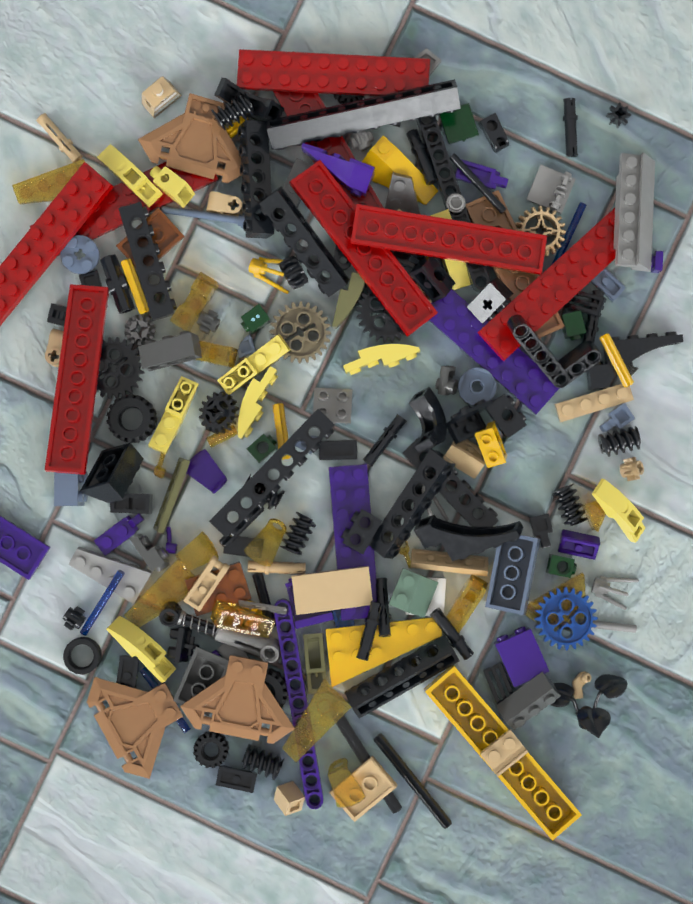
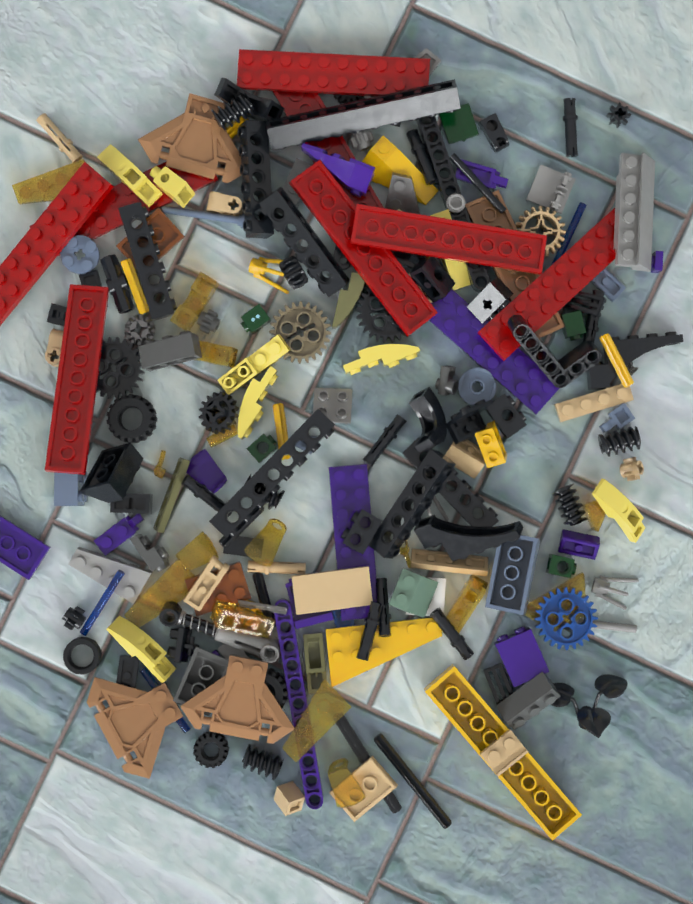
tan torso [142,76,182,118] -> none
light yellow slope [148,376,199,455] -> none
dark purple hand [165,527,177,554] -> none
black plate [215,765,257,793] -> none
sand blue tile [238,334,256,359] -> none
black piece [279,511,316,555] -> none
black tile [319,440,357,460] -> none
black brick [344,635,460,719] -> none
black plate [529,513,553,548] -> none
tan arm [572,671,591,699] -> none
none -> black pin [181,474,233,517]

